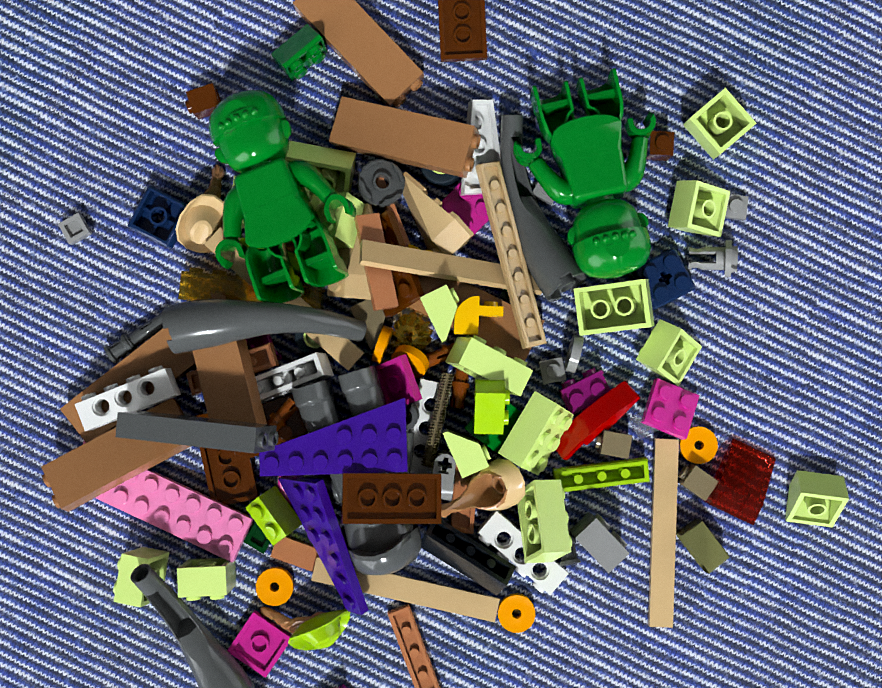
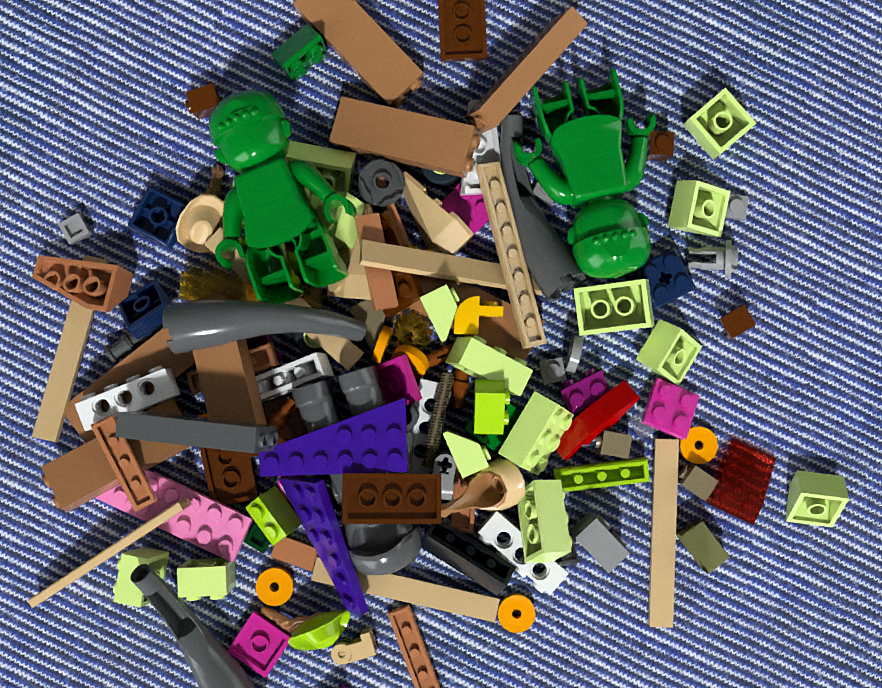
none -> tan tile [28,497,192,608]
none -> tan tile [32,255,109,443]
none -> nougat wedge [32,255,134,313]
none -> nougat tile [90,414,158,512]
none -> dark blue brick [118,279,172,339]
none -> tan leg [331,627,378,665]
none -> medium nougat brick [464,6,588,134]
none -> reddish brown panel [720,304,756,339]

